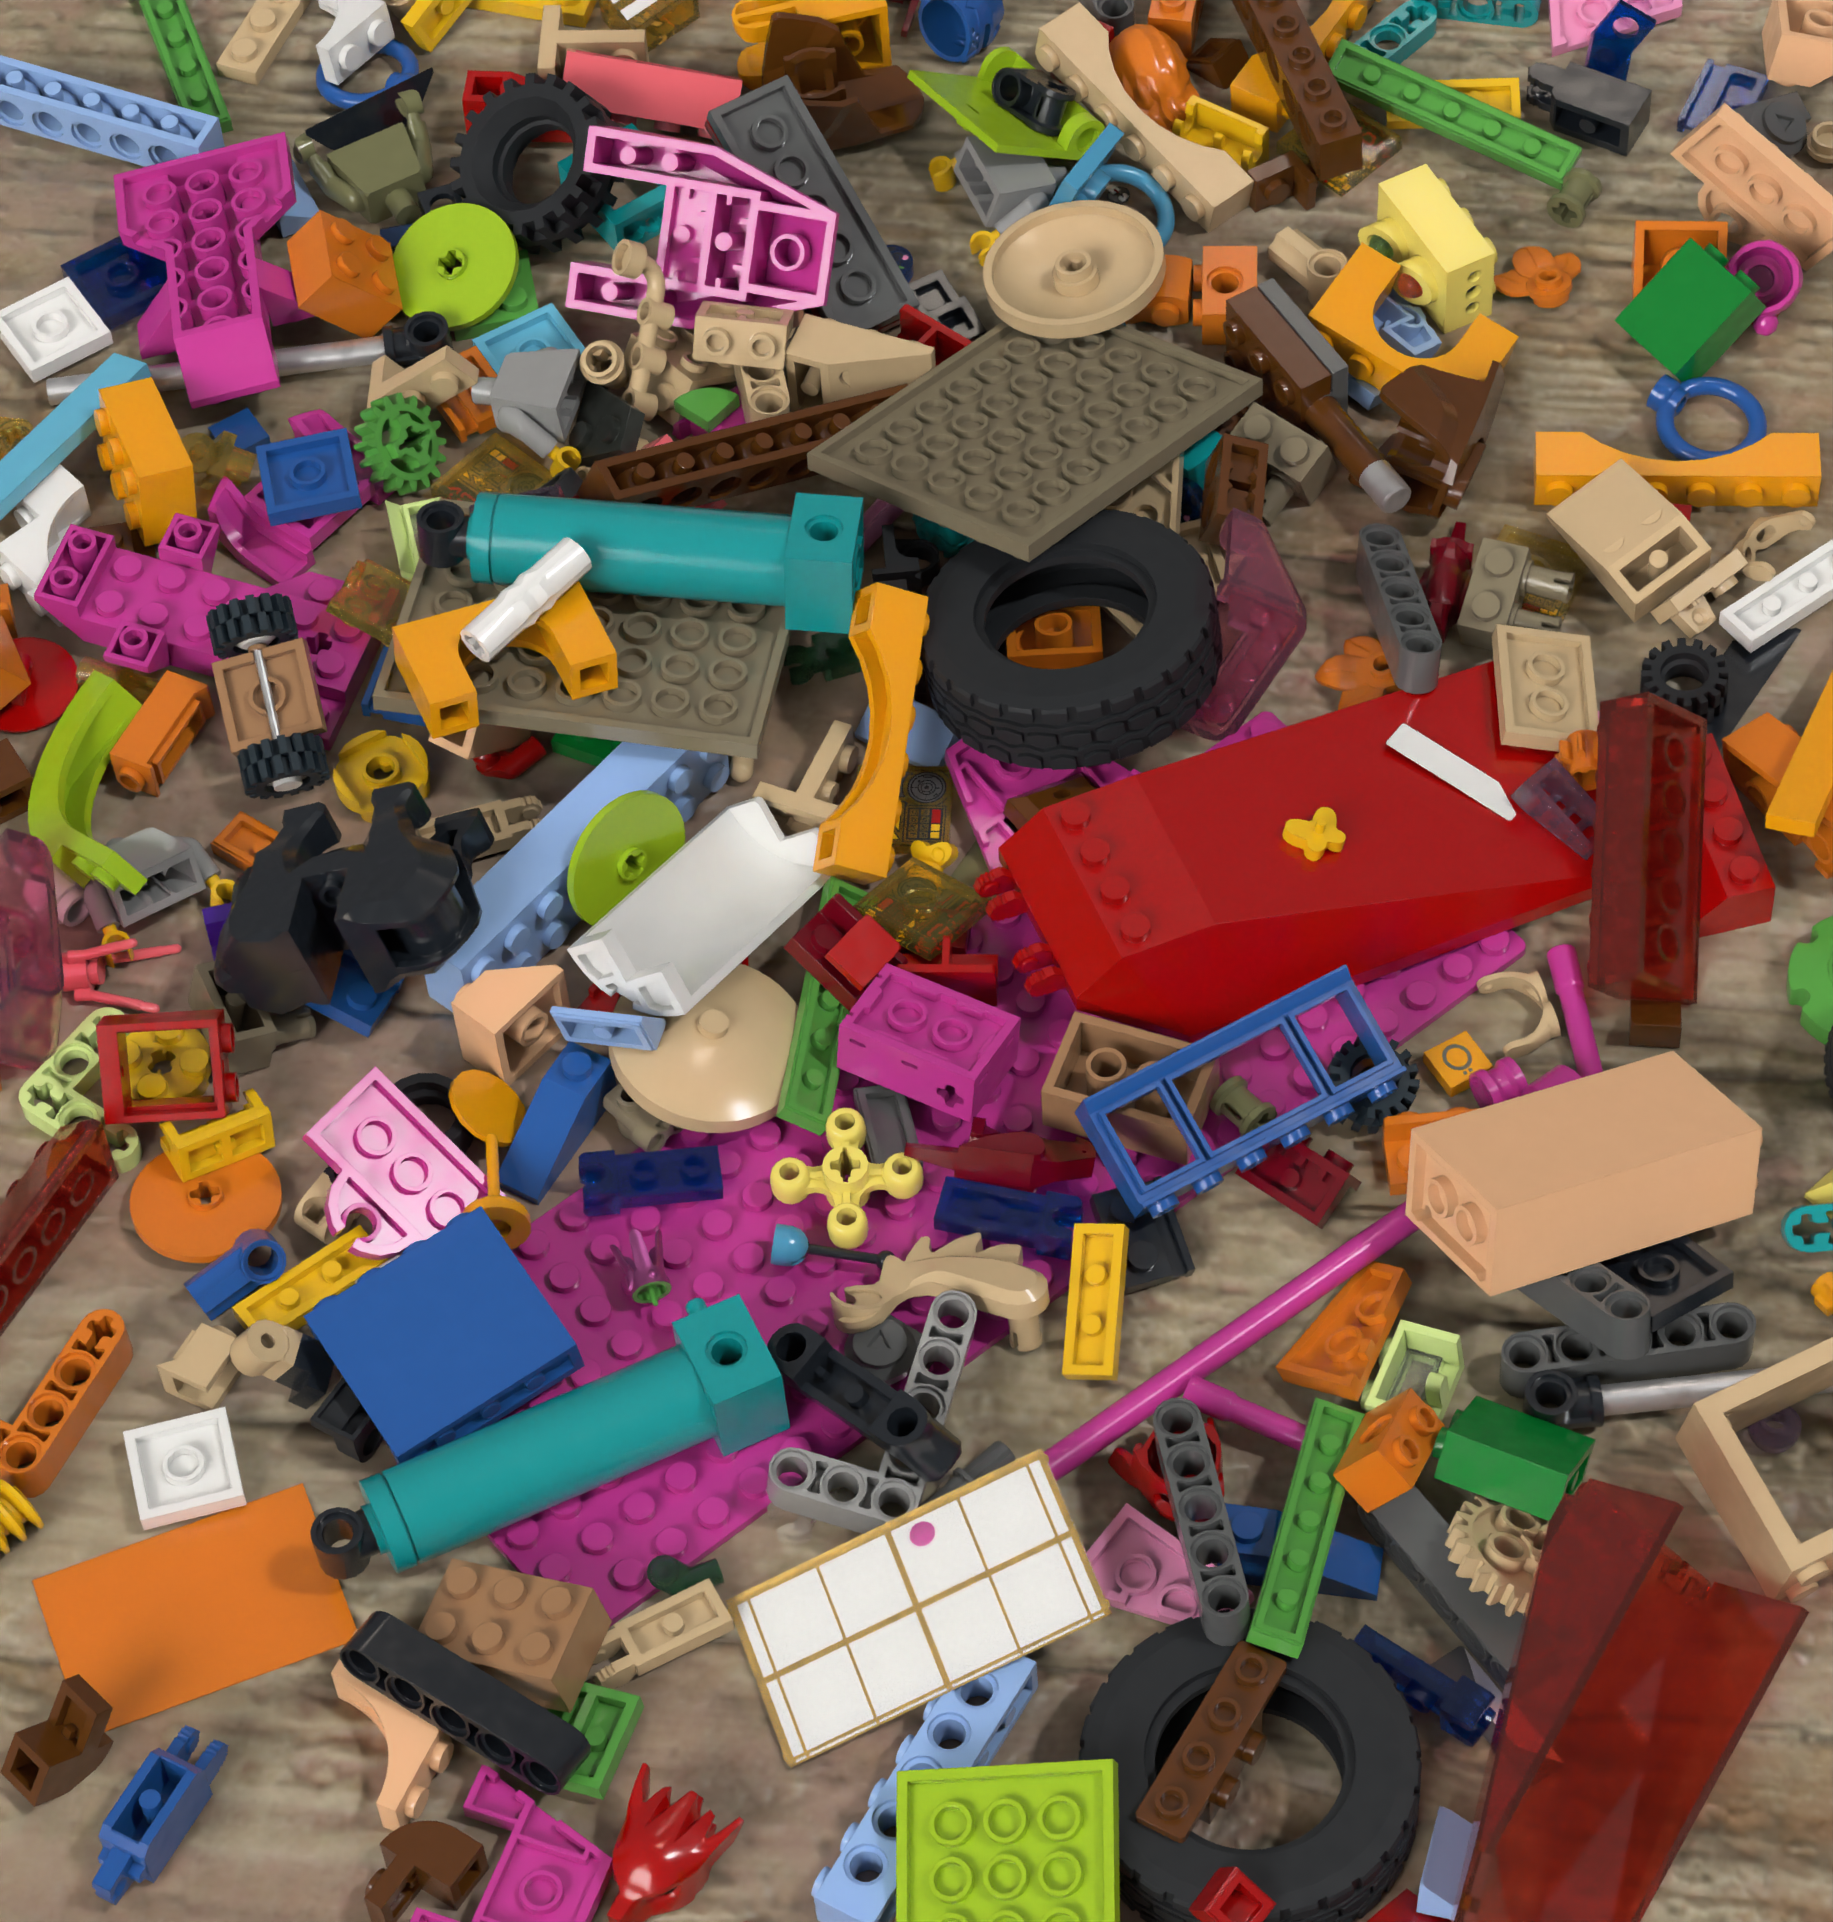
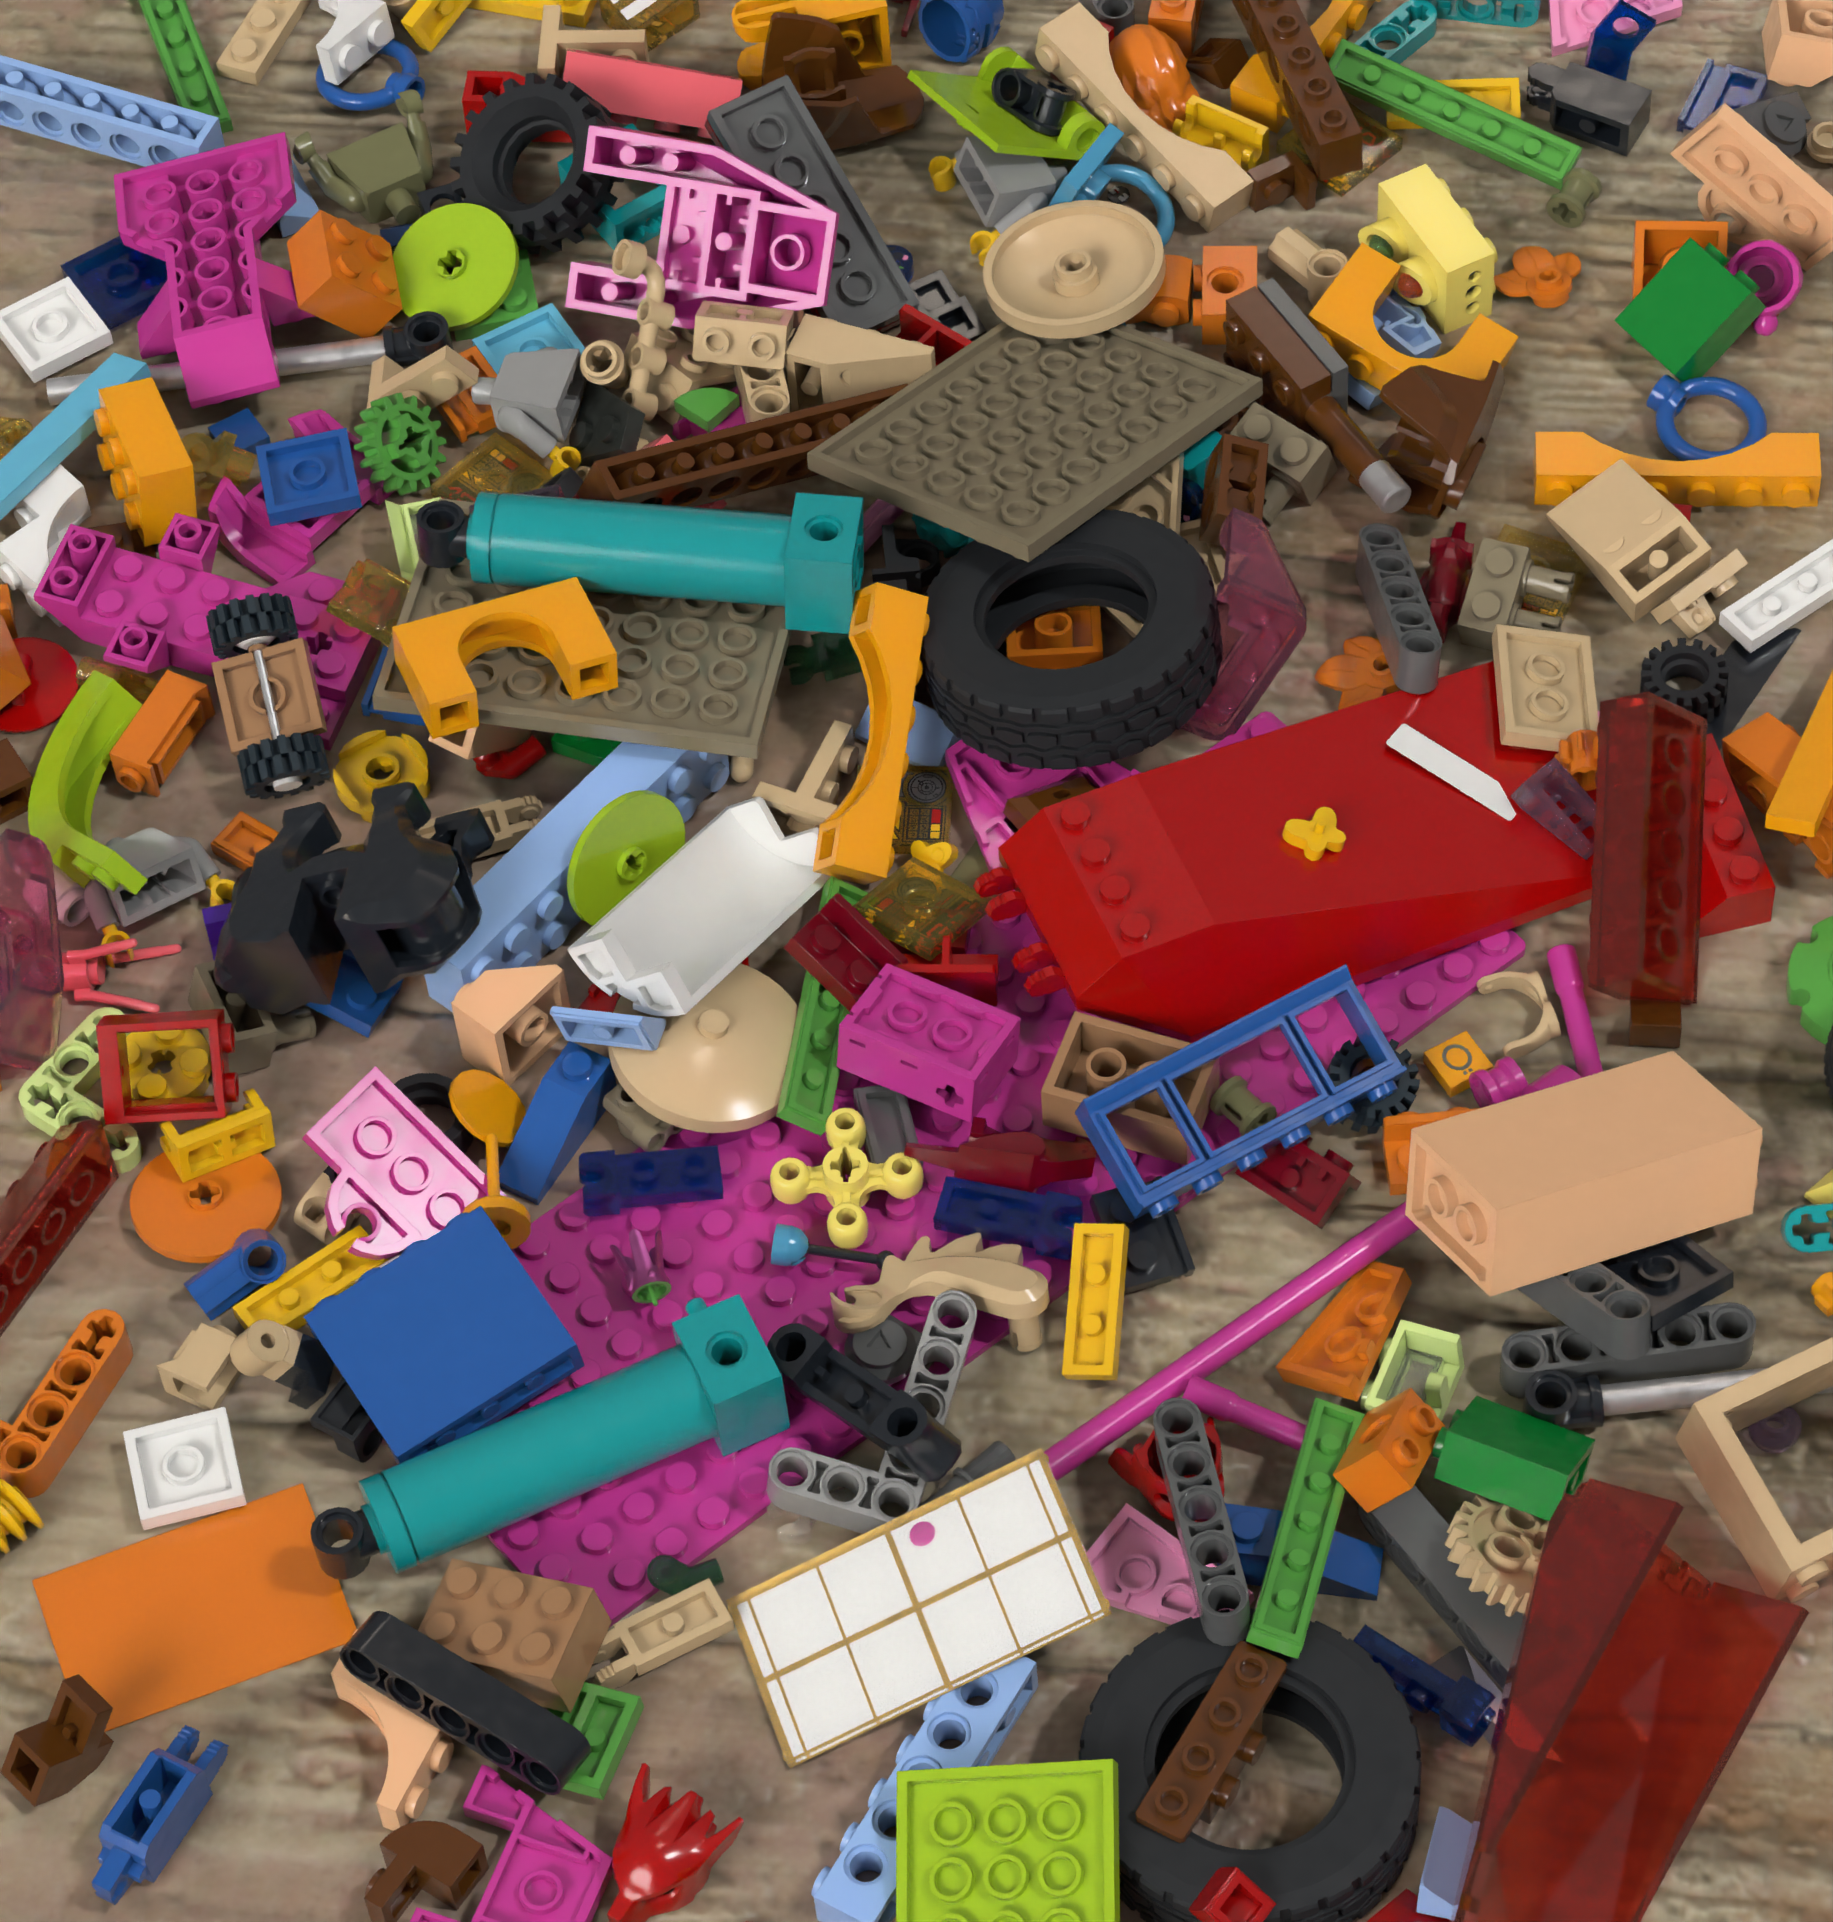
black sticker [305,67,434,151] -> none
white axle [460,537,592,662] -> none
red slope [824,914,901,991] -> none
tan cap [1731,510,1816,581] -> none

